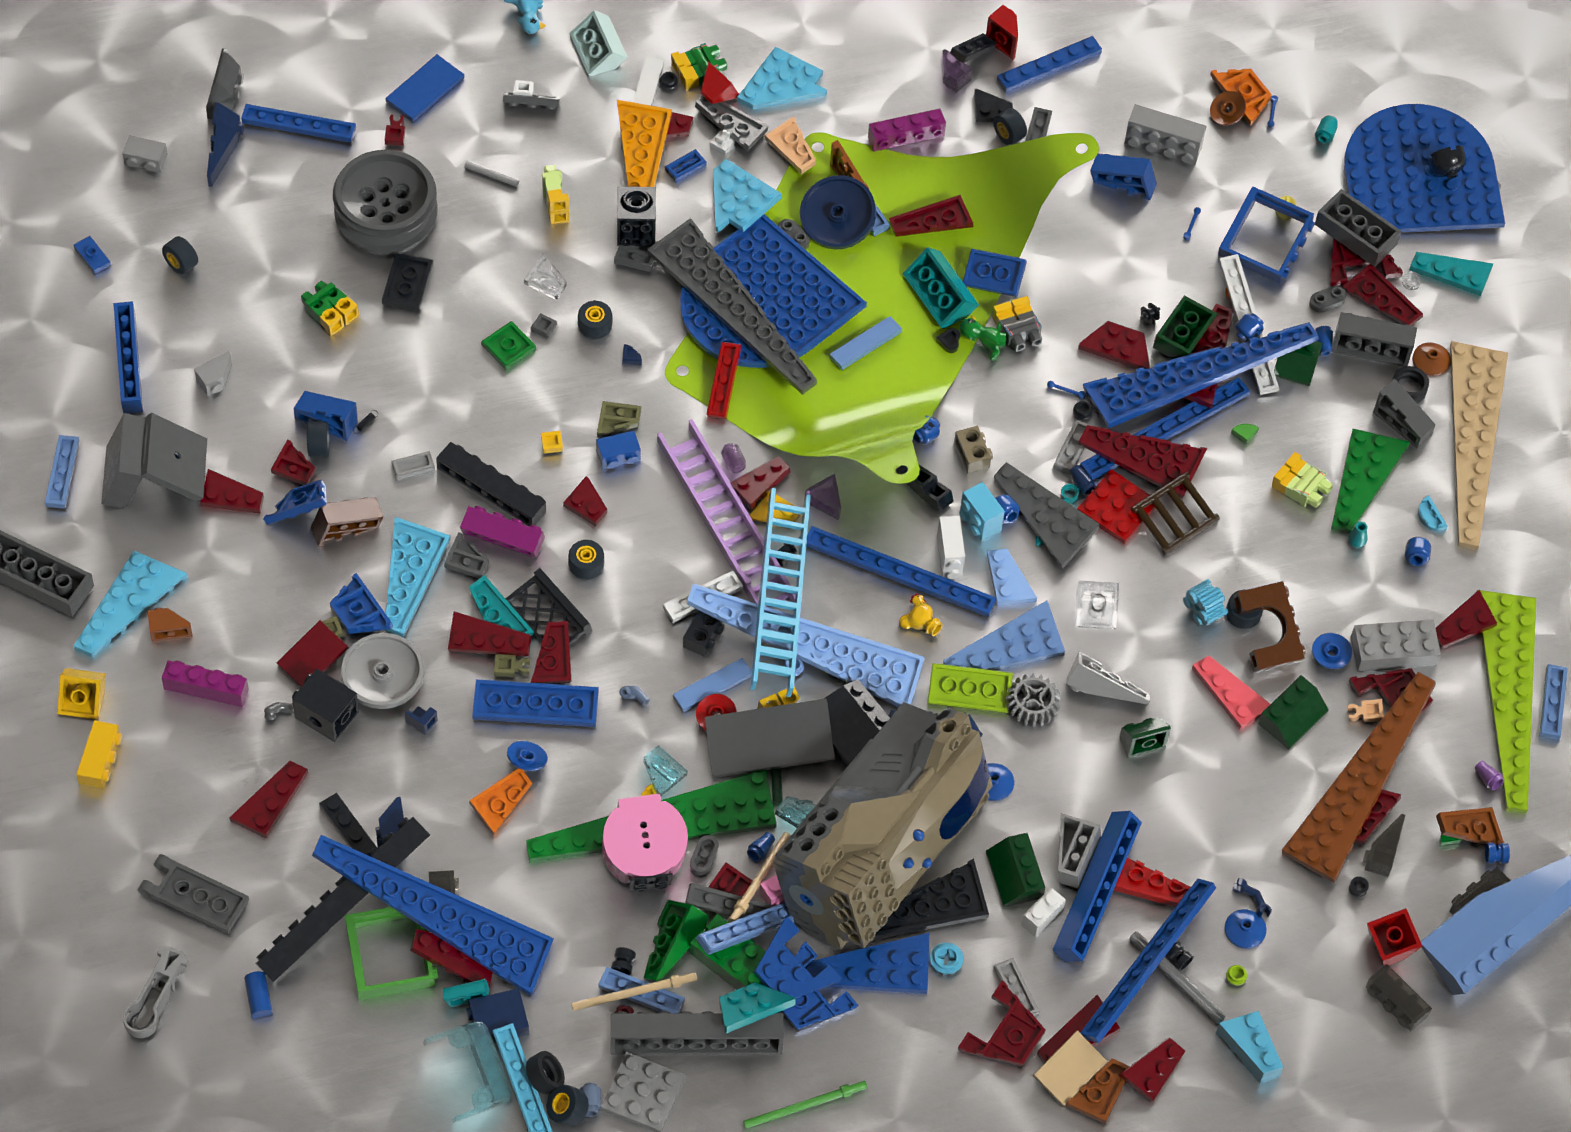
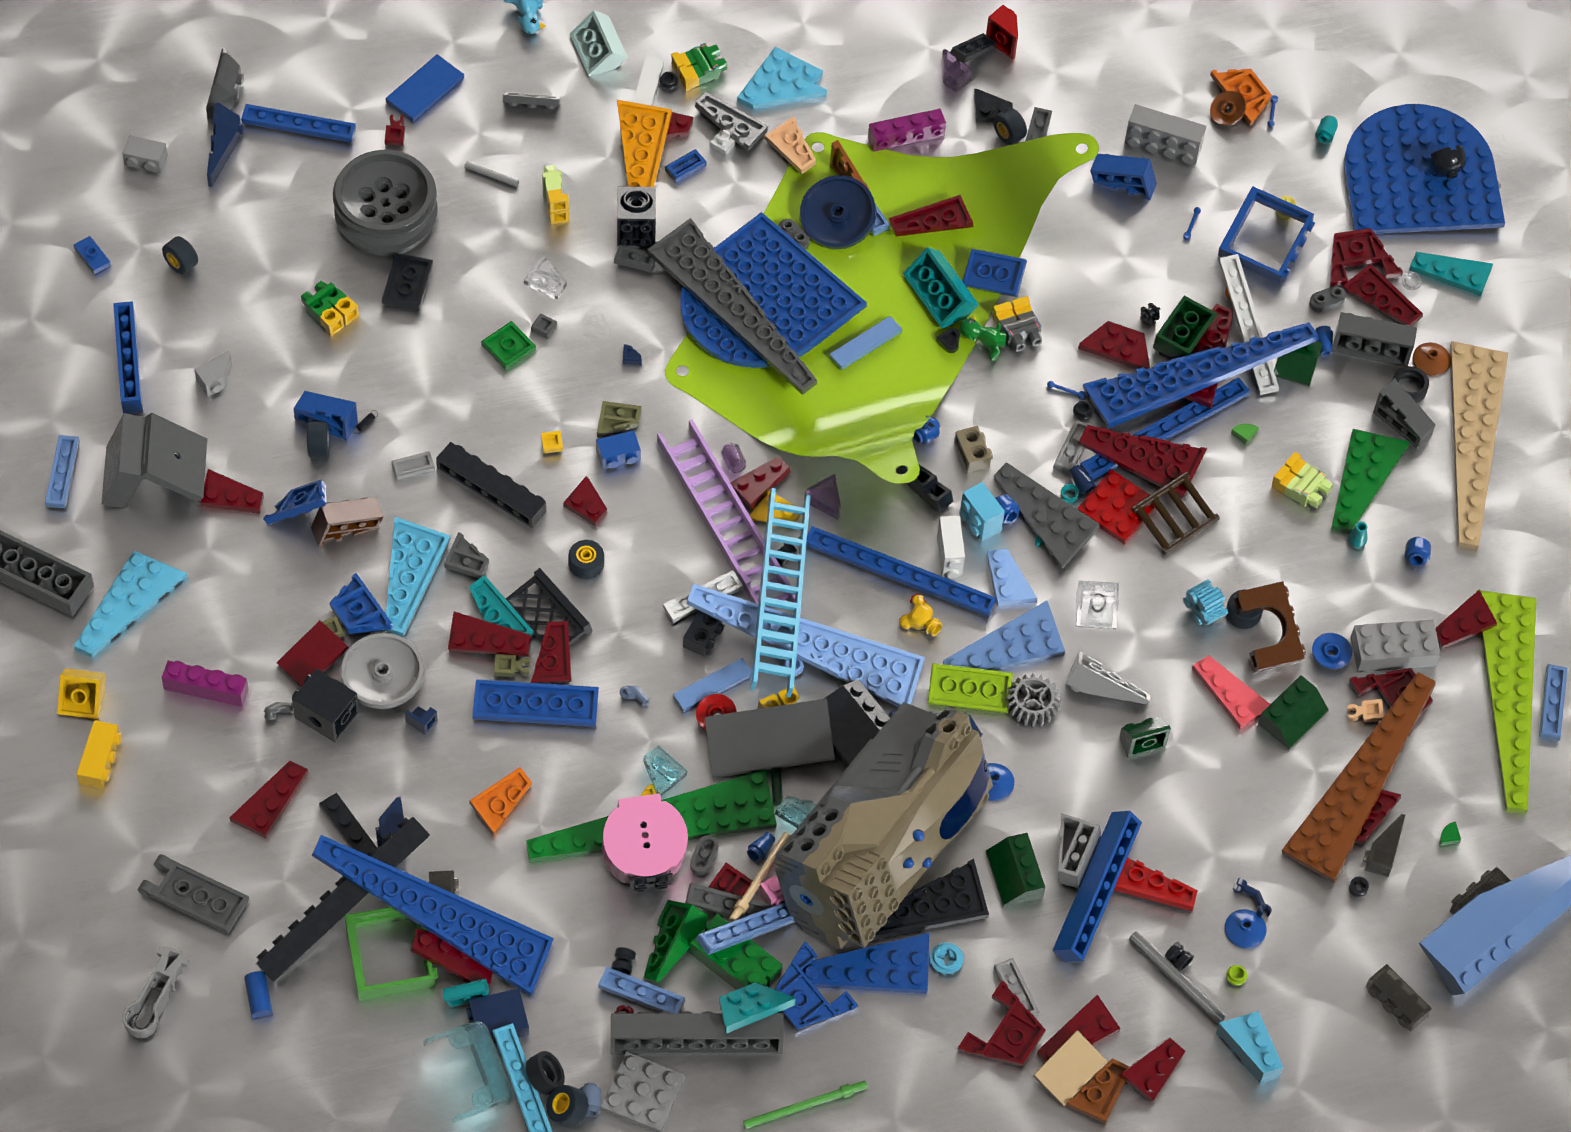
dark orange slope [147,608,193,642] -> none
dark red wing [271,439,316,485] -> none
magenta brick [460,506,545,558] -> none
blue dish [507,741,548,771] -> none
white slope [513,81,534,96] -> none
tan bar [571,972,697,1011] -> none
black wheel [578,300,613,338] -> none
red slope [700,61,739,104] -> none
red tile [706,342,741,419] -> none
medium azure wing [713,159,782,233] -> none
blue wing [753,916,842,999] -> none
blue plate [997,36,1102,93] -> none
white brick [1021,888,1065,937] -> none
blue plate [1080,878,1216,1044] -> none
blue head [1235,313,1264,342] -> none
dark grey brick [1315,189,1401,267] -> none
red slope [1367,908,1423,968] -> none
medium azure tile [1418,495,1448,531] -> none
dark orange wing [1436,807,1504,845] -> none
medium lavender cone [1475,761,1504,790] -> none
blue wheel [1485,843,1510,864] -> none

